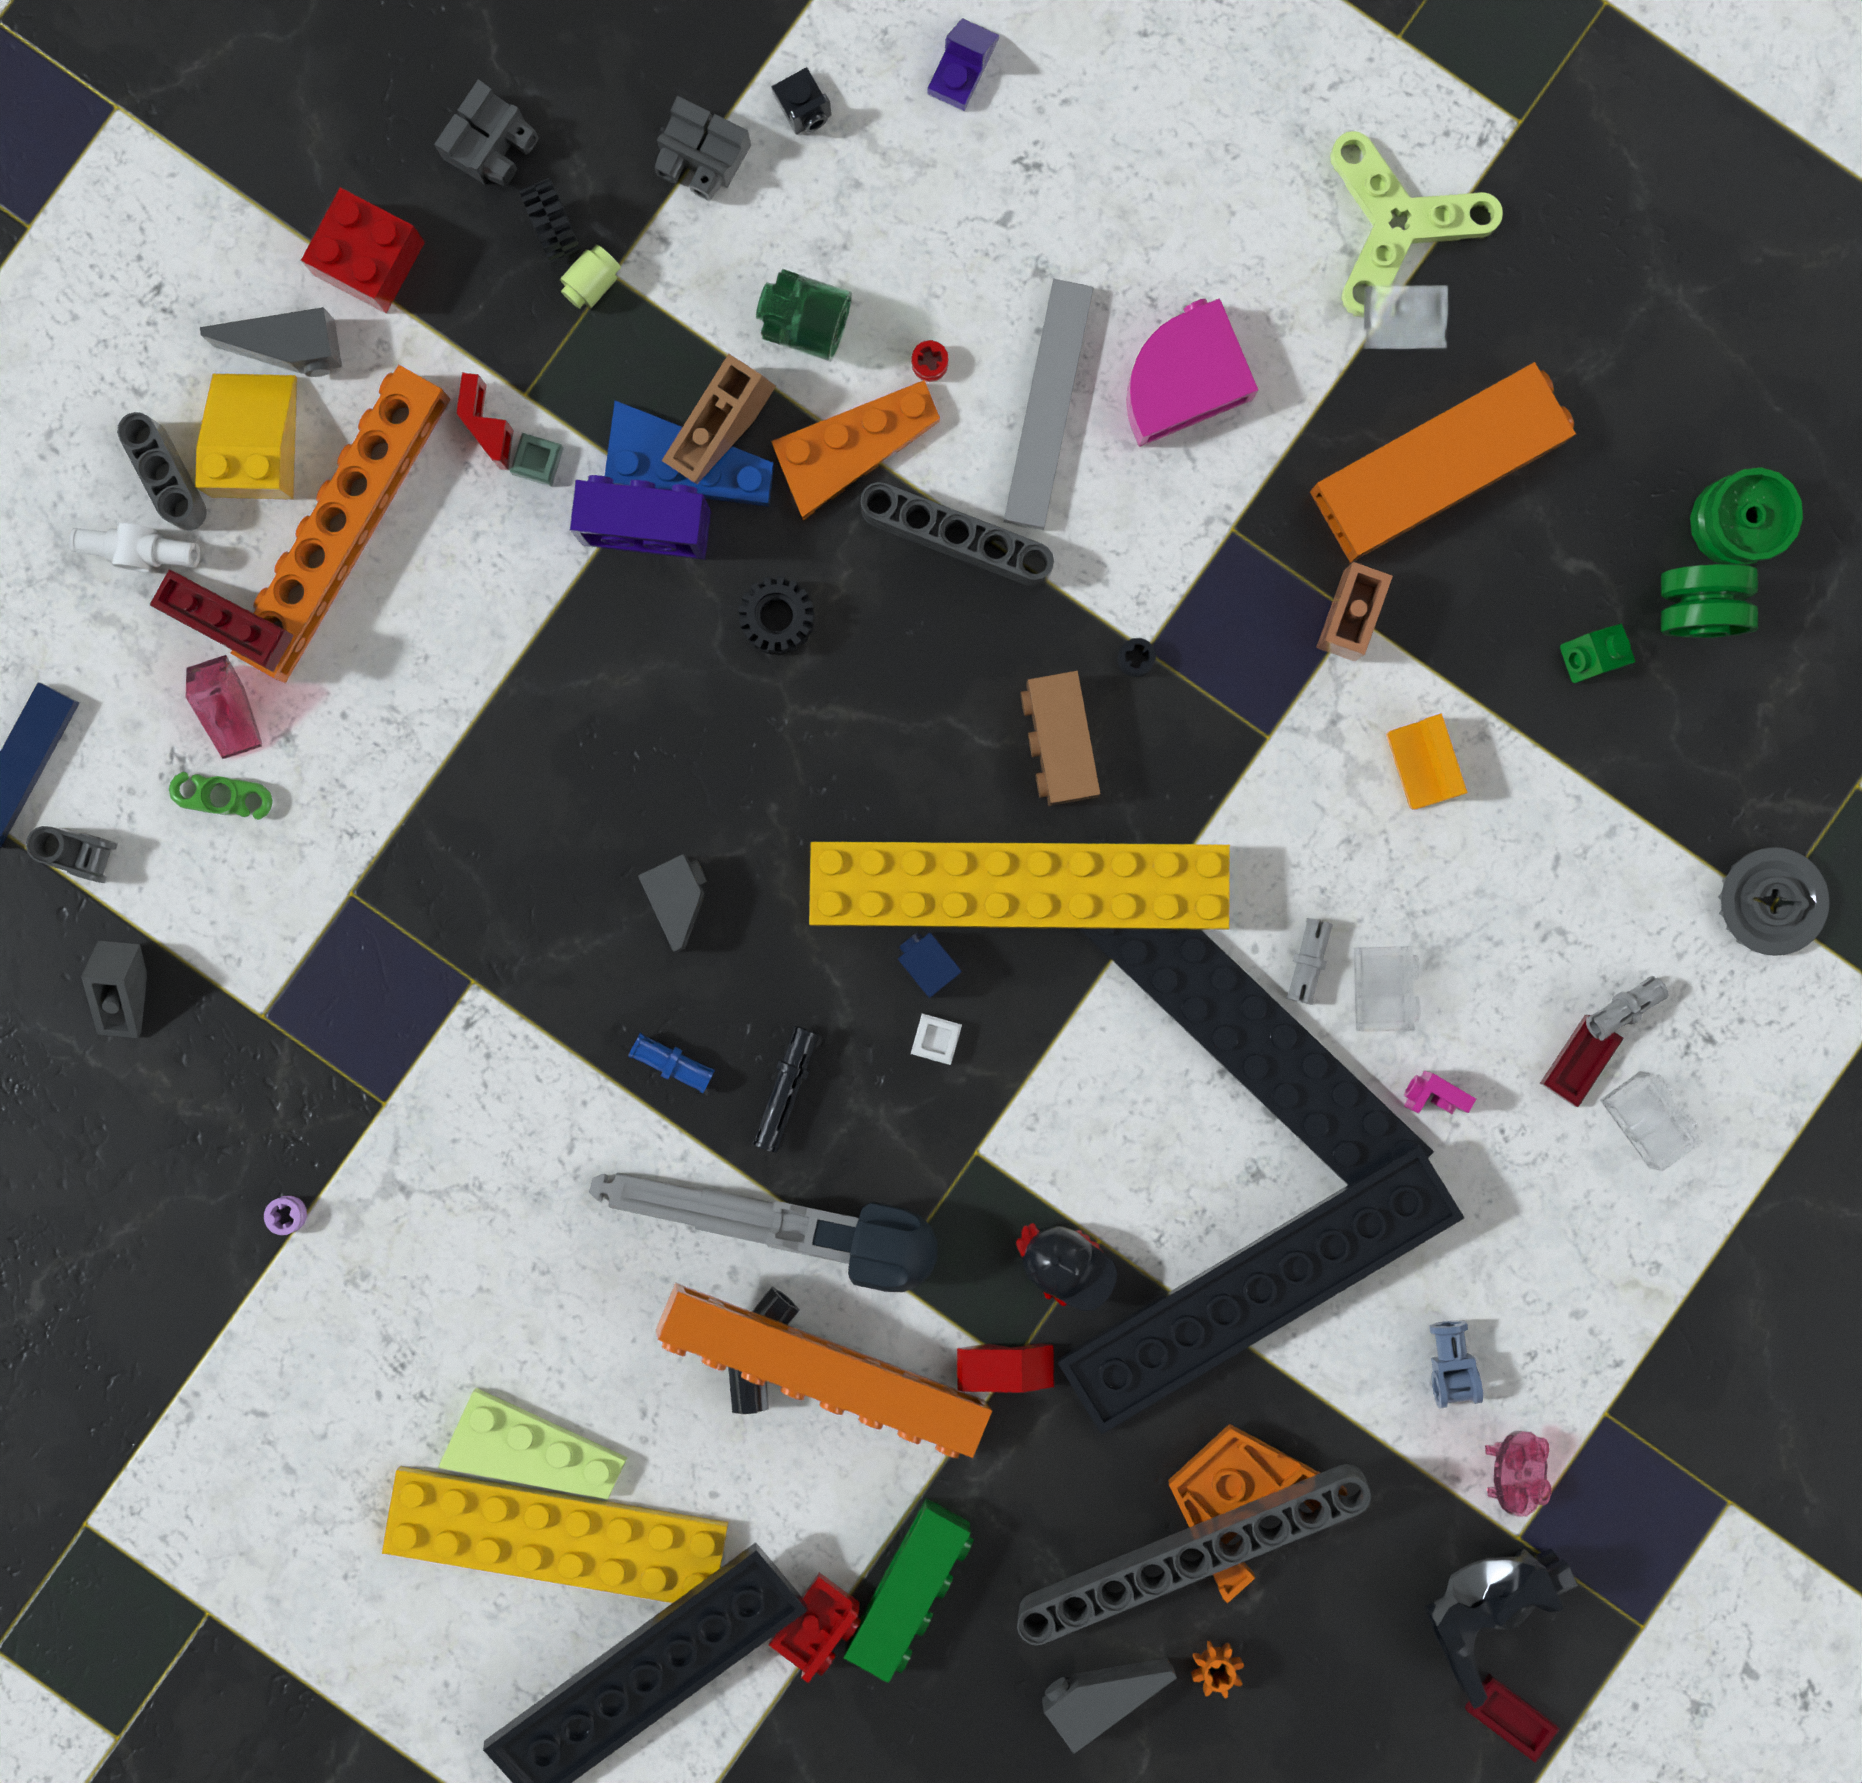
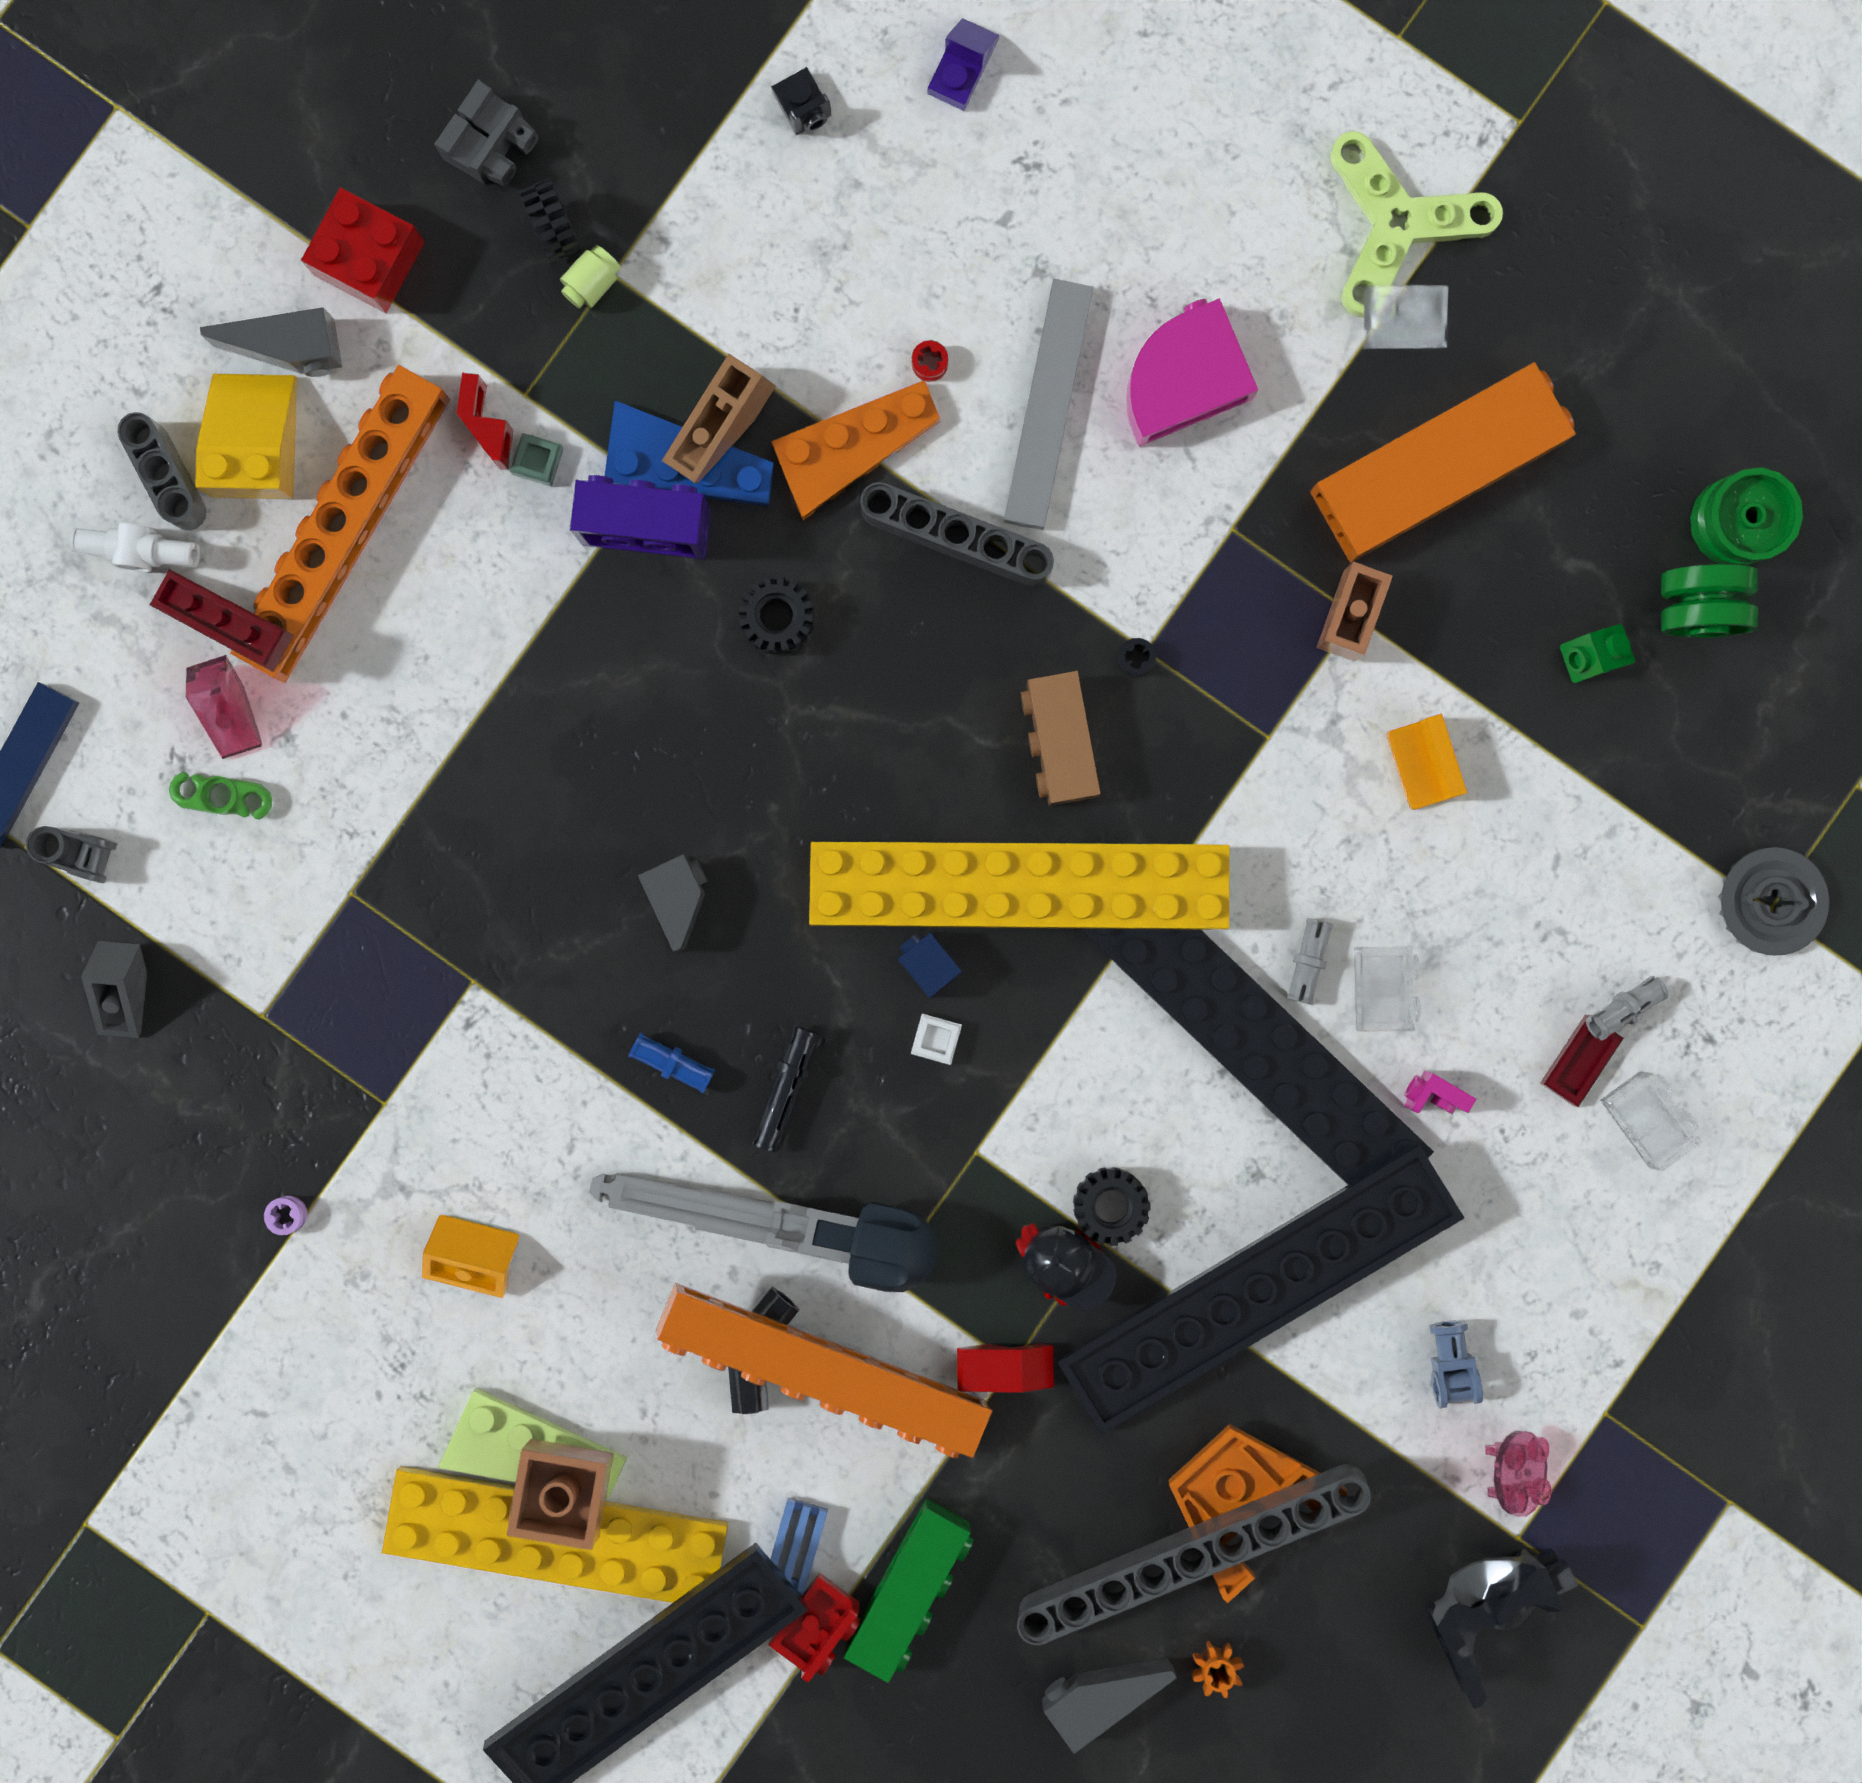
dark grey hips [655,96,751,201] -> none
clear green gear [756,269,852,362] -> none
dark red tile [1465,1674,1560,1763] -> none
none -> light orange panel [422,1215,519,1298]
none -> nougat brick [506,1439,614,1550]
none -> medium blue tile [770,1497,828,1594]
none -> black tyre [1073,1167,1151,1246]

